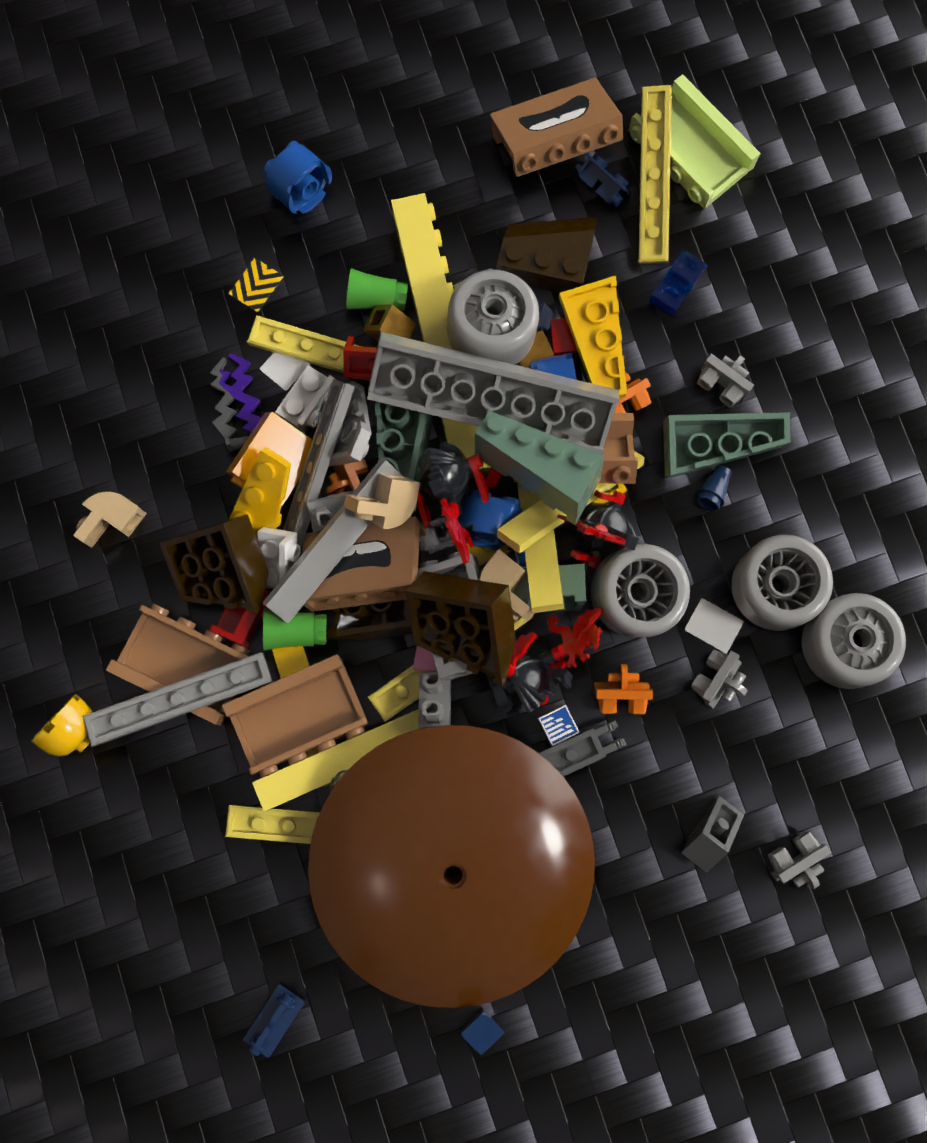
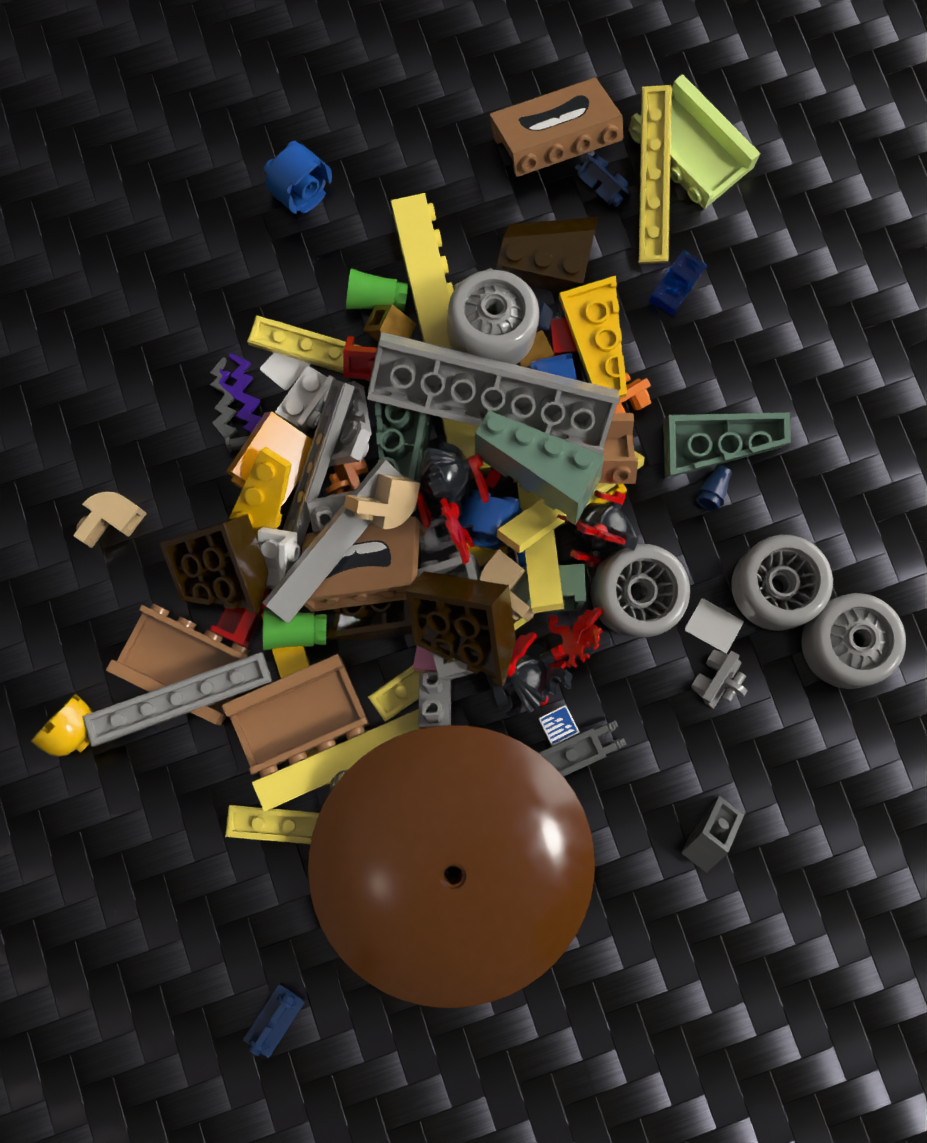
sticker [229,258,284,312] -> none
dark blue slope [460,1008,505,1055] -> none
orange hips [594,664,653,714] -> none
light grey hips [697,354,754,408] -> none
light grey hips [768,831,831,889] -> none

